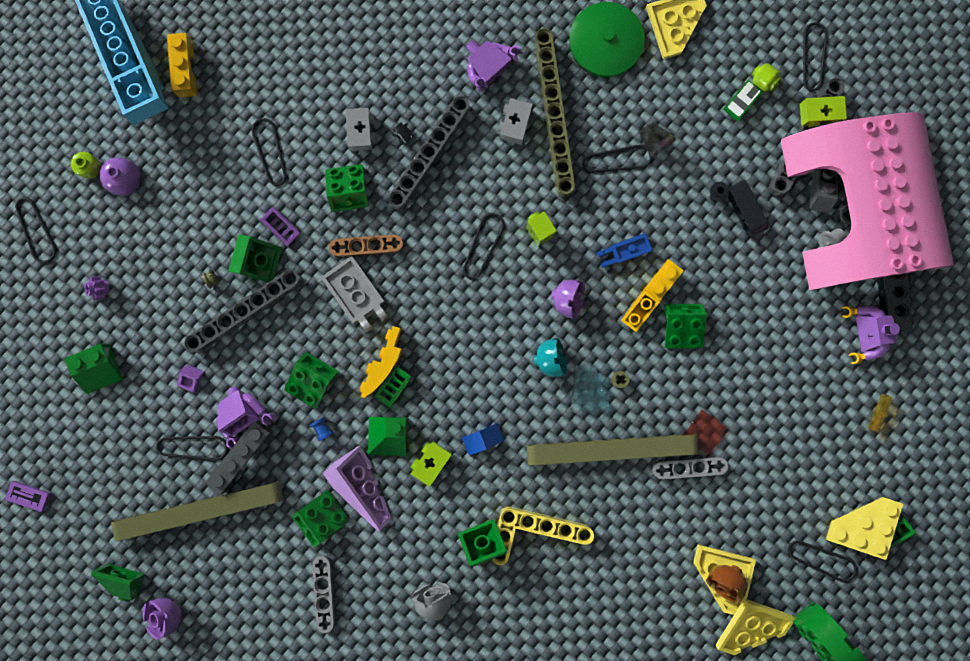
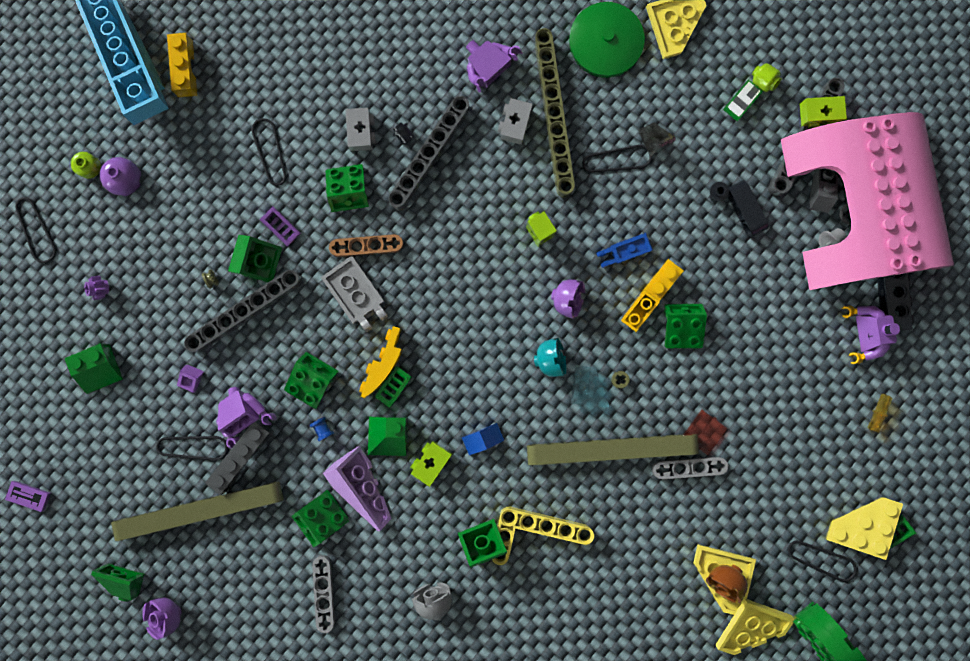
black piece [463,213,505,279] -> none
black piece [803,22,828,91] -> none

